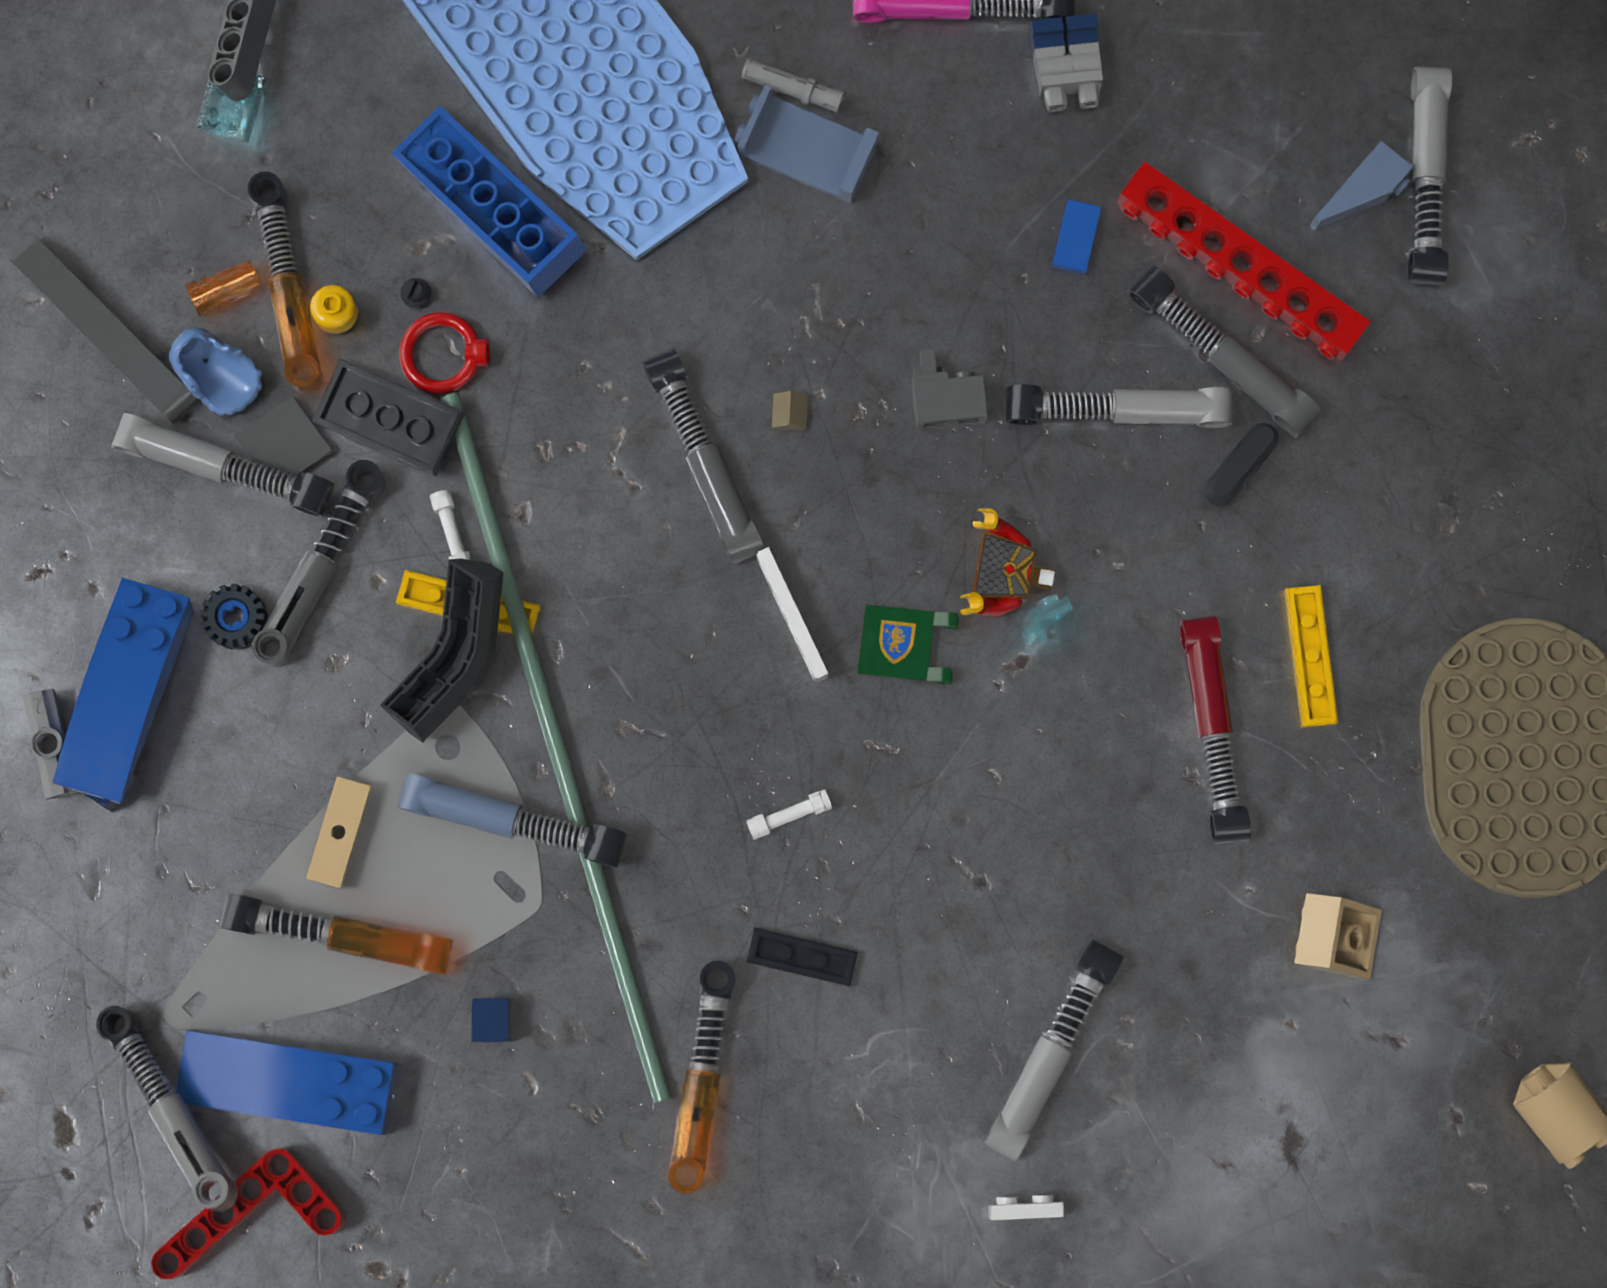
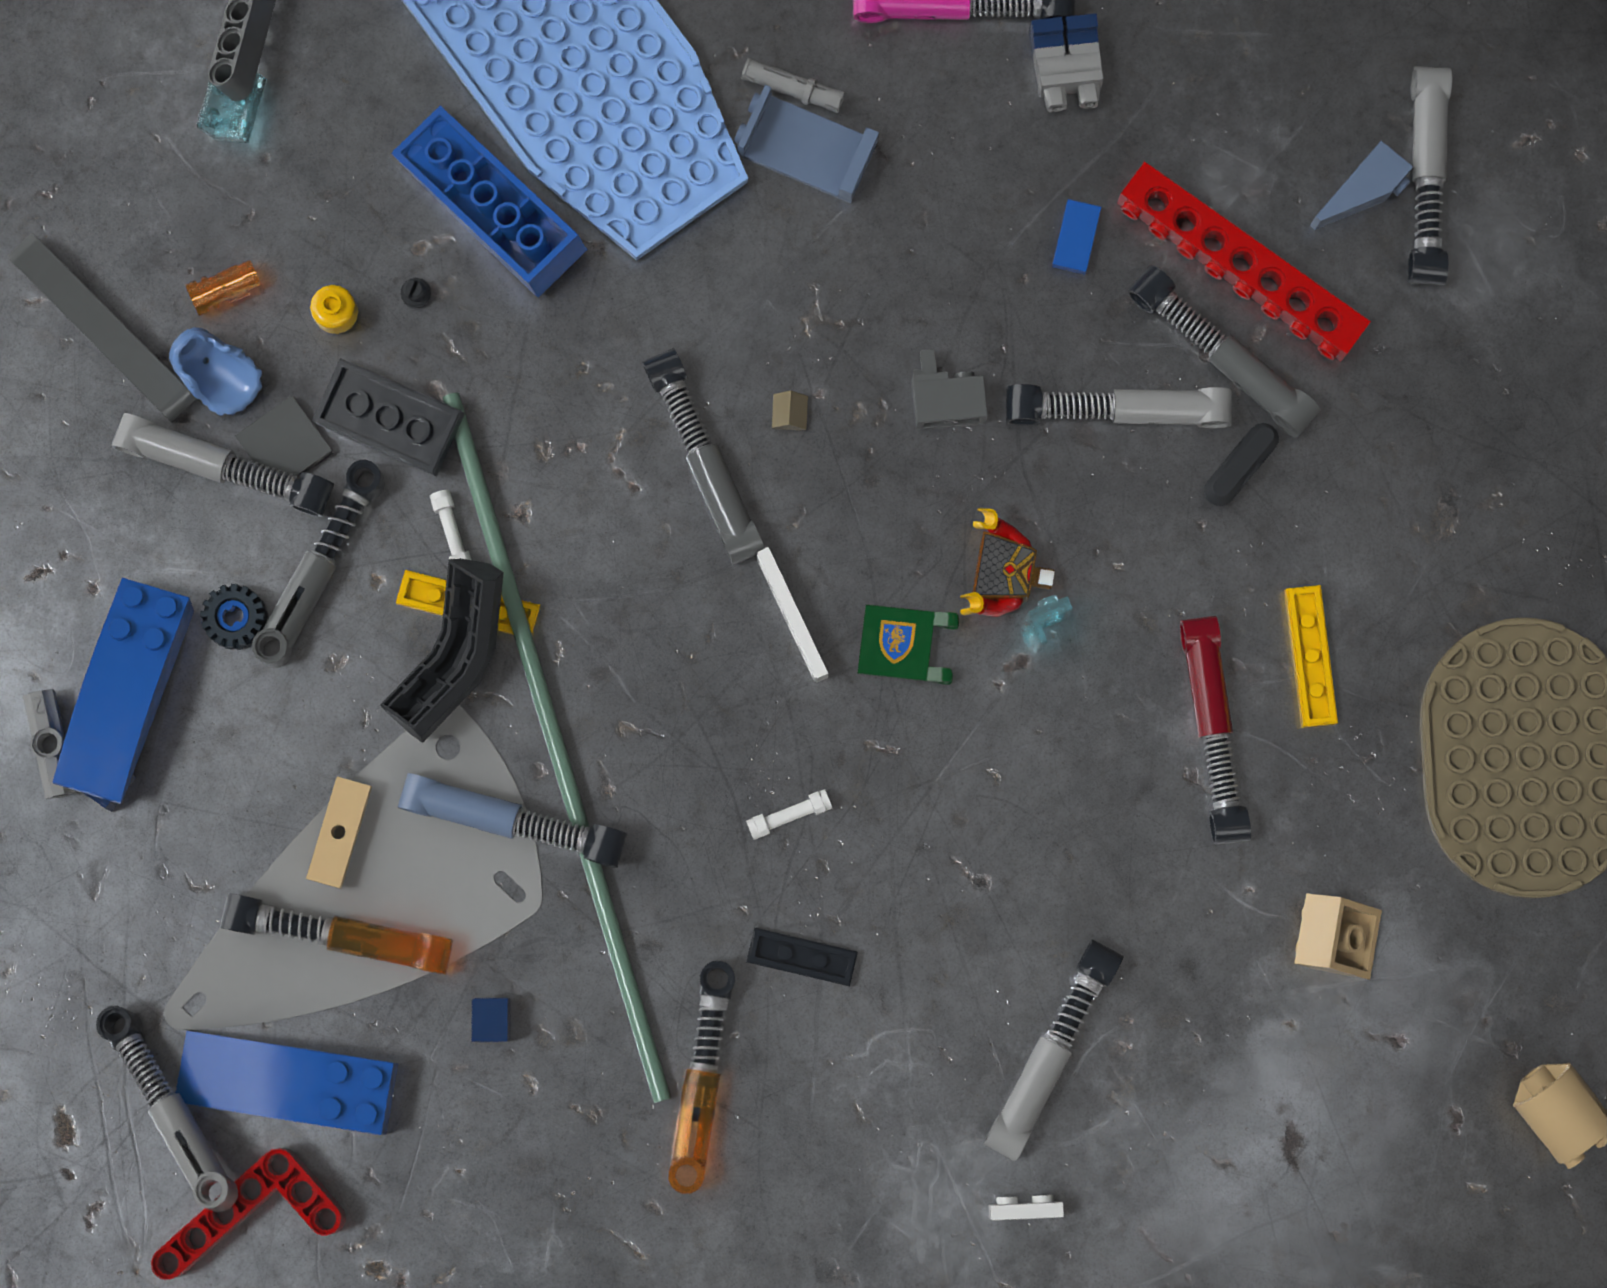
piece [248,171,324,395] -> none
red piece [399,312,491,394] -> none

